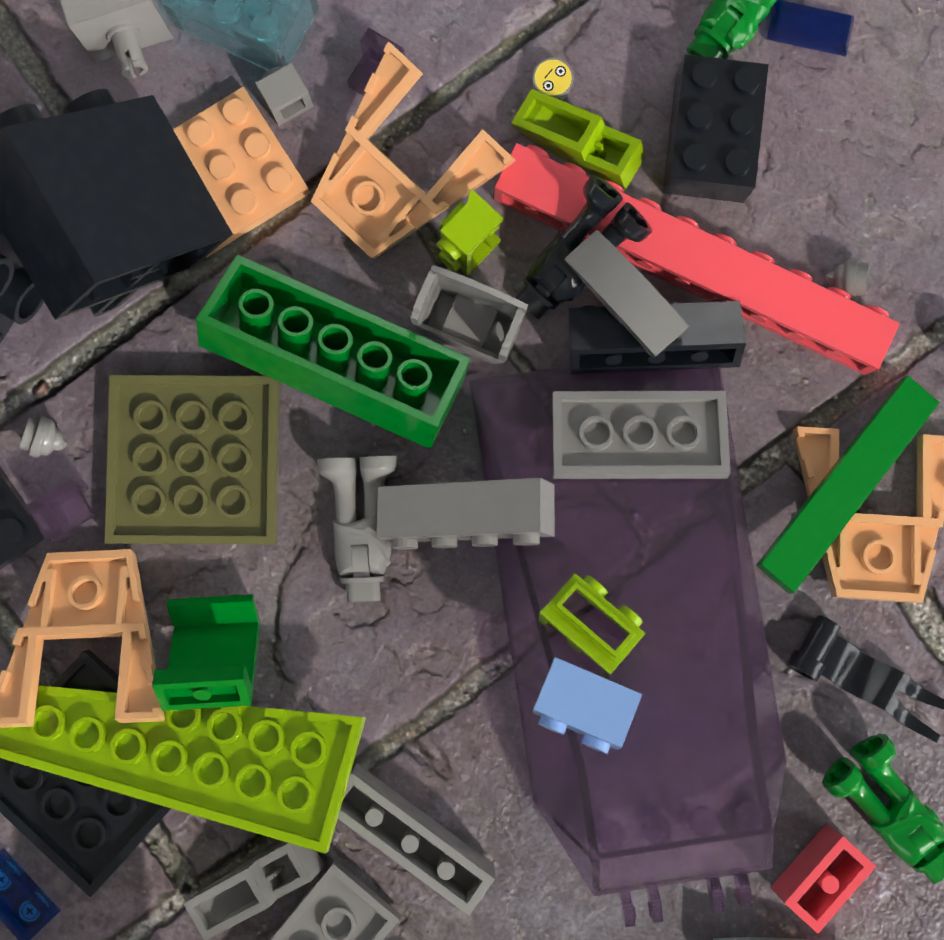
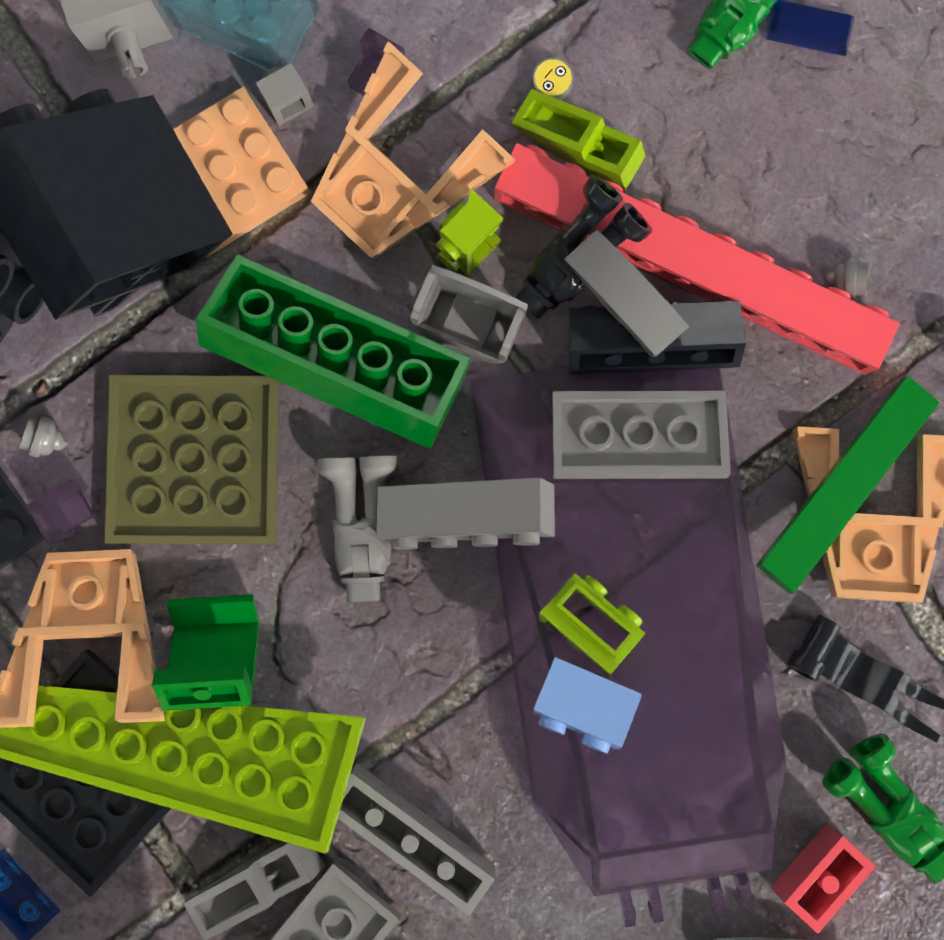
black brick [662,54,769,203] -> none

